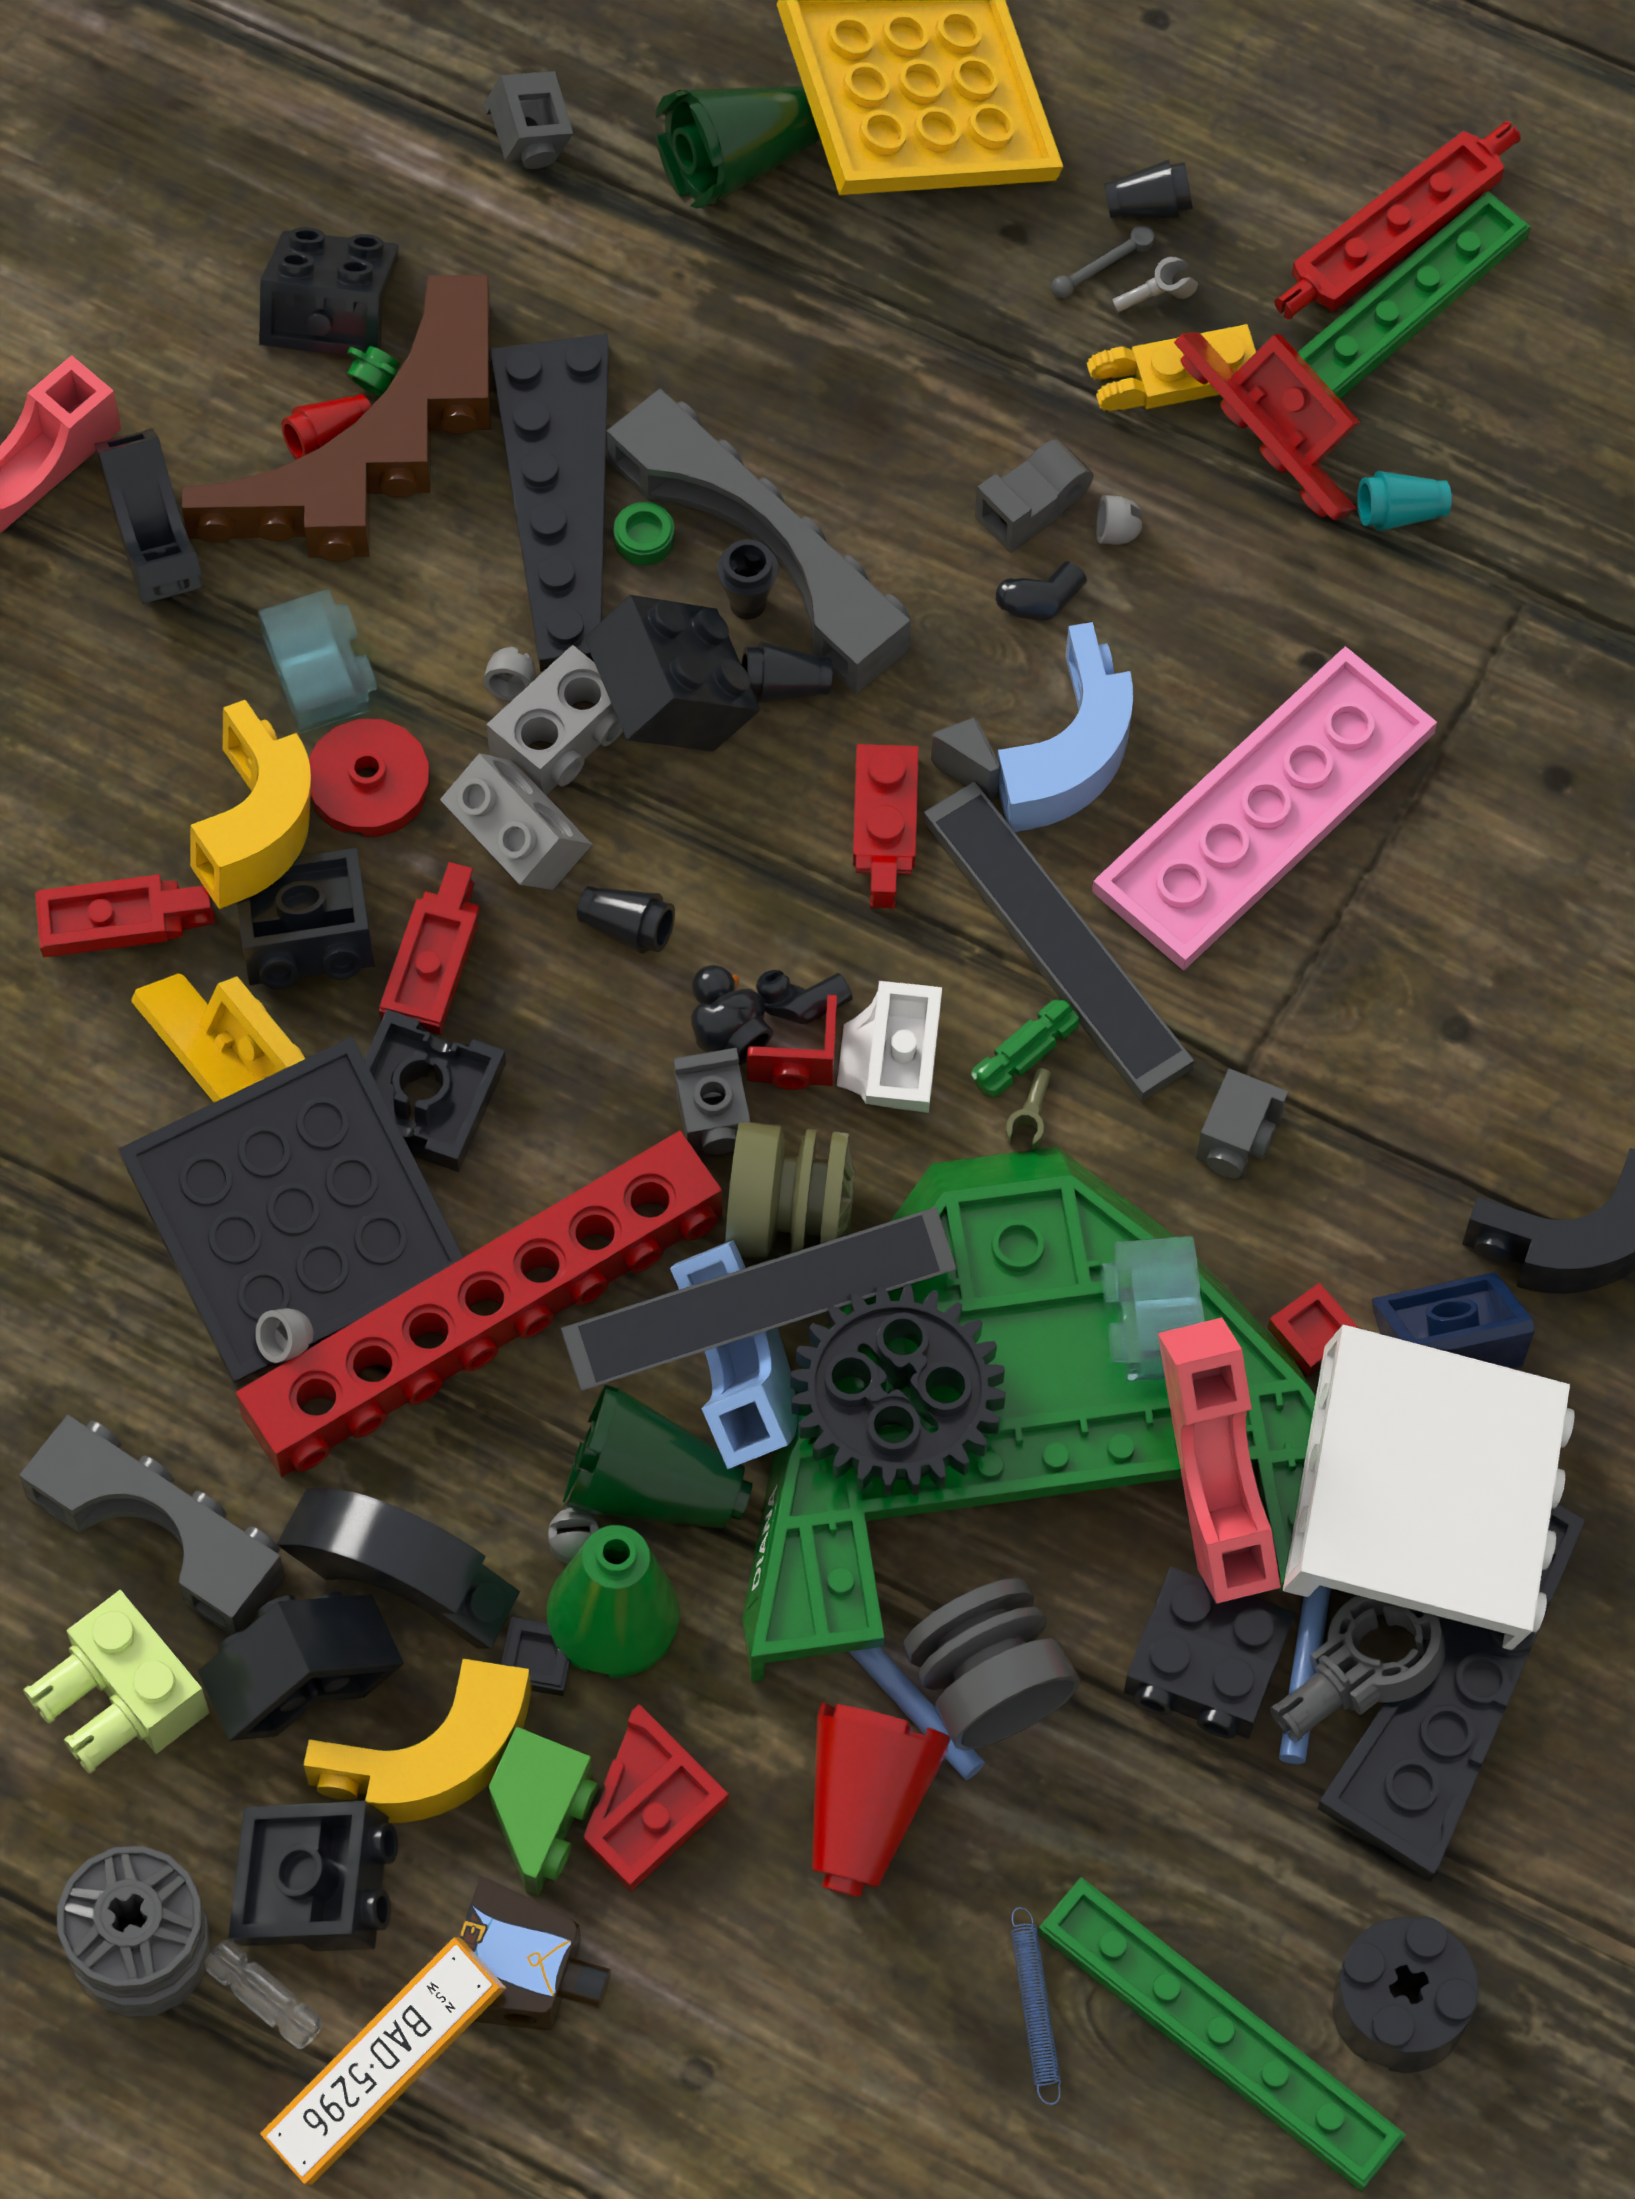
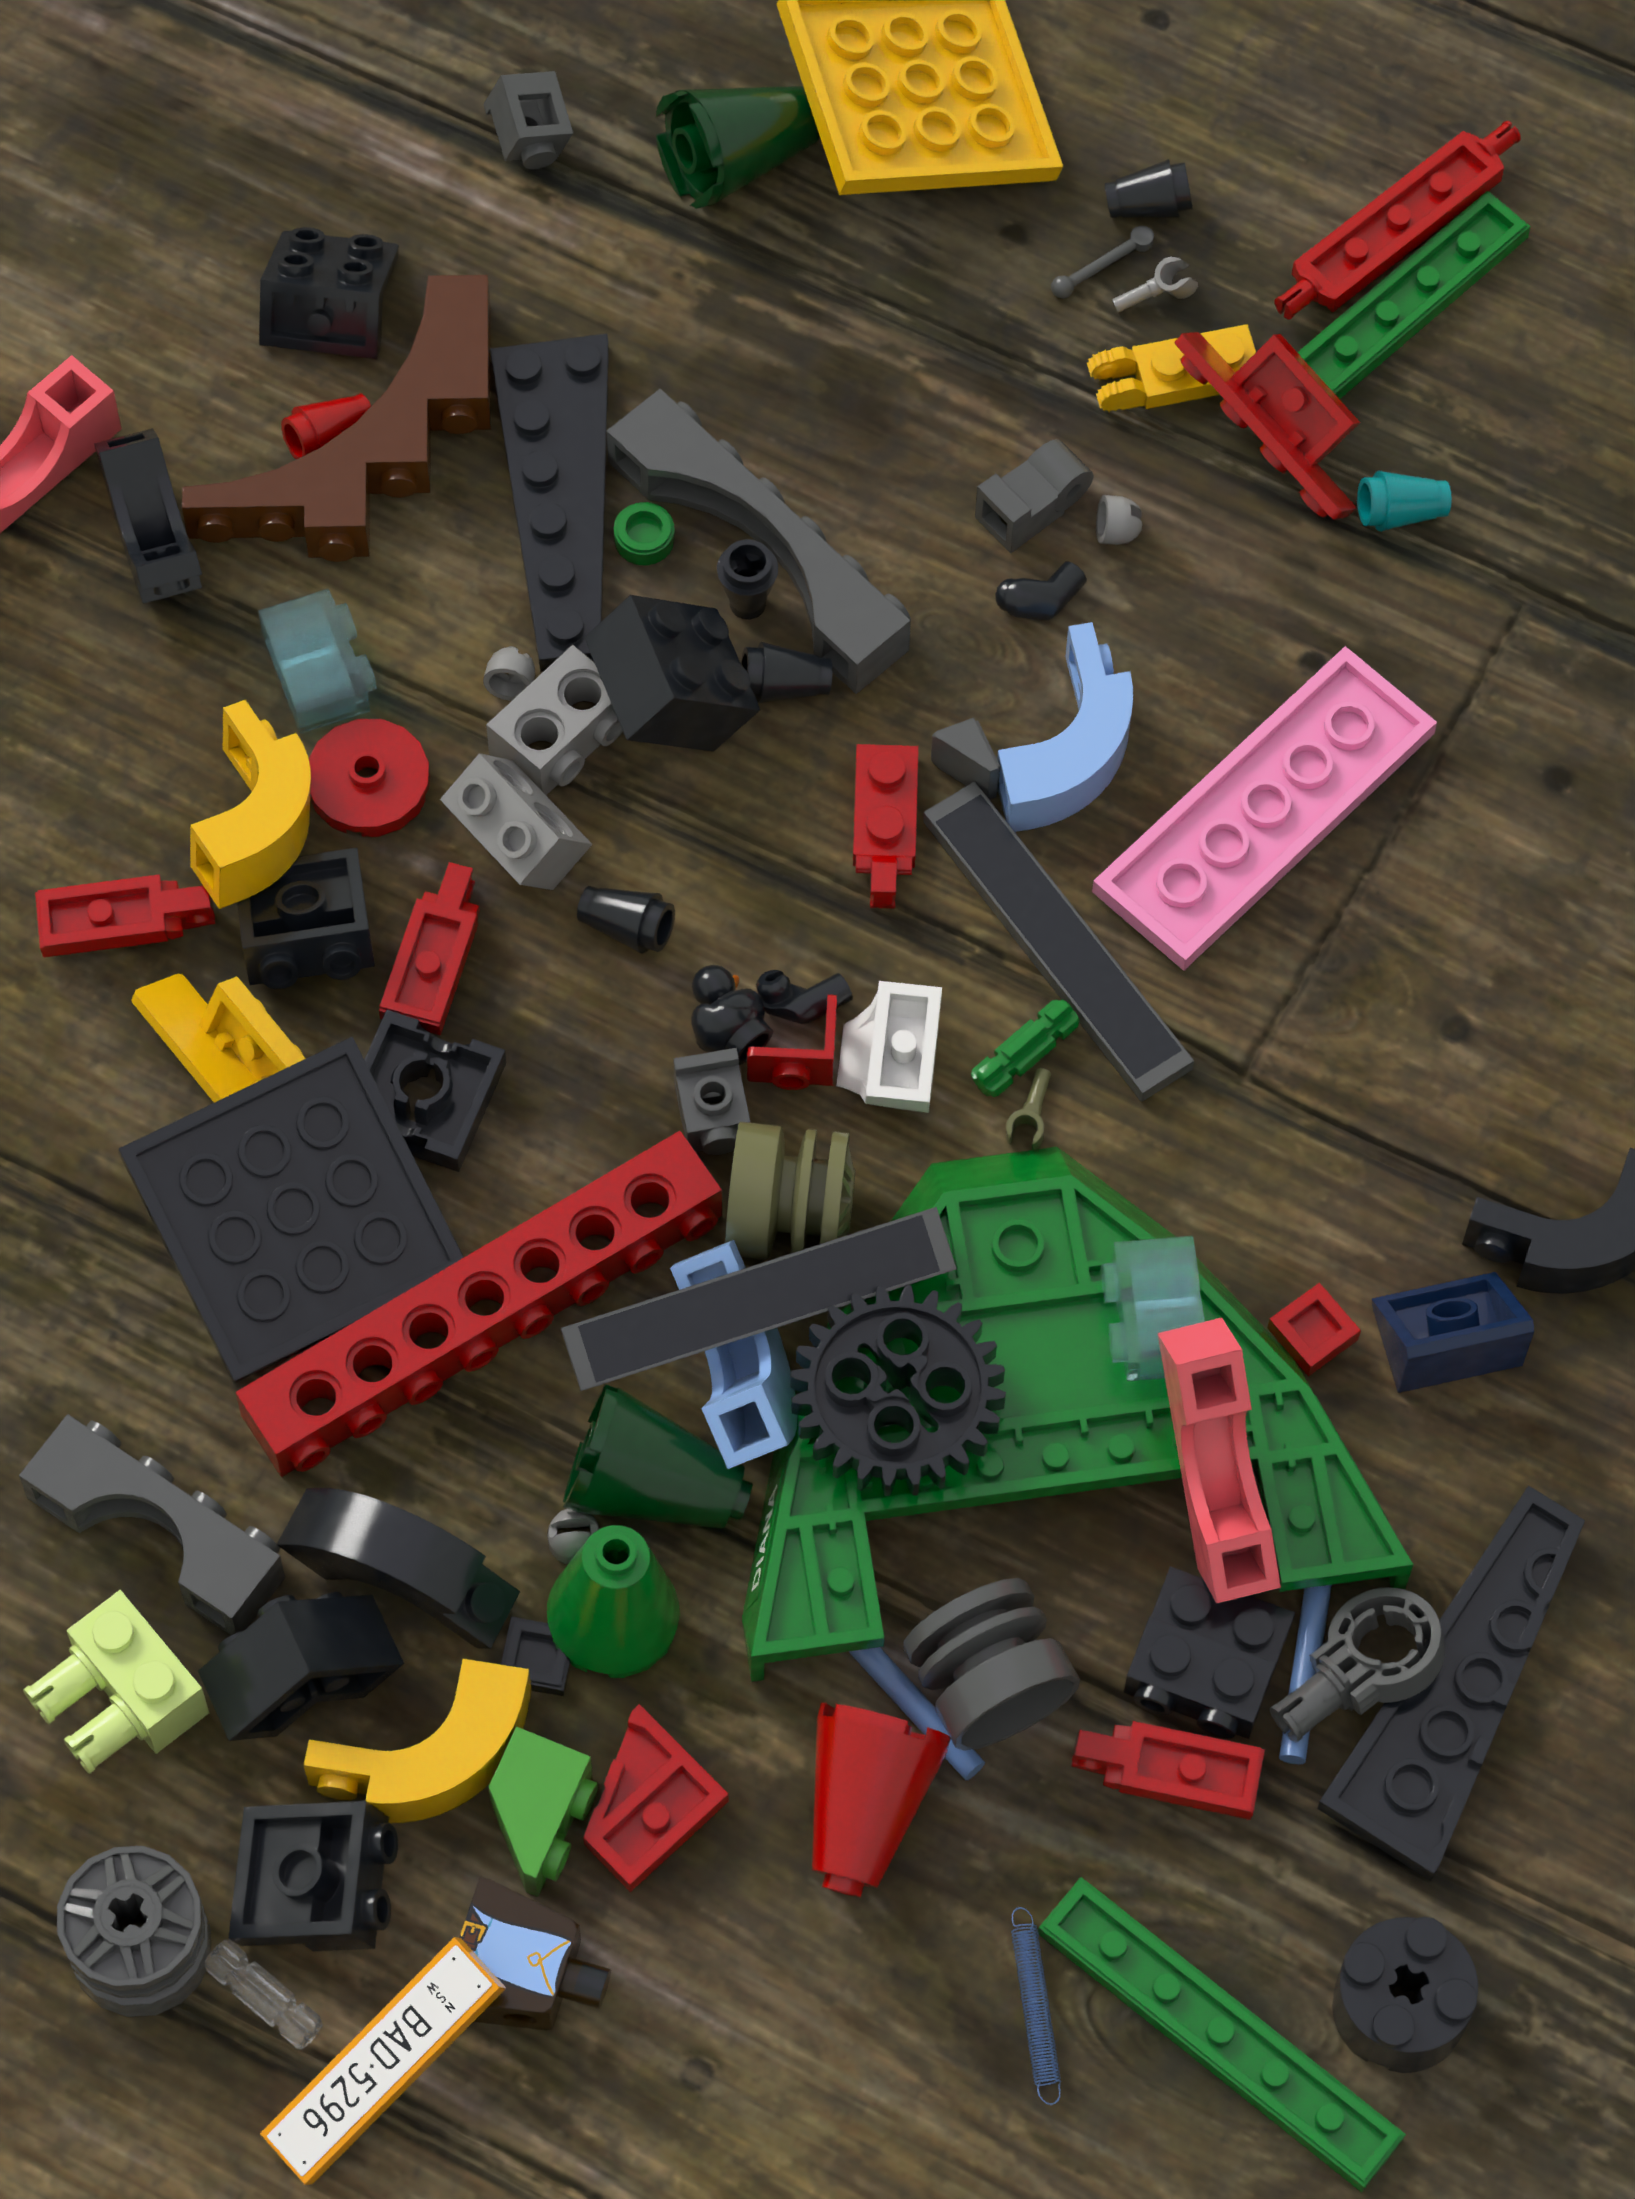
light grey hinge [256,1308,314,1363] -> none
green plate [346,346,400,397] -> none
dark grey brick [1196,1068,1288,1178] -> none
white panel [1283,1324,1574,1650] -> none
none -> red hinge [1071,1721,1265,1820]

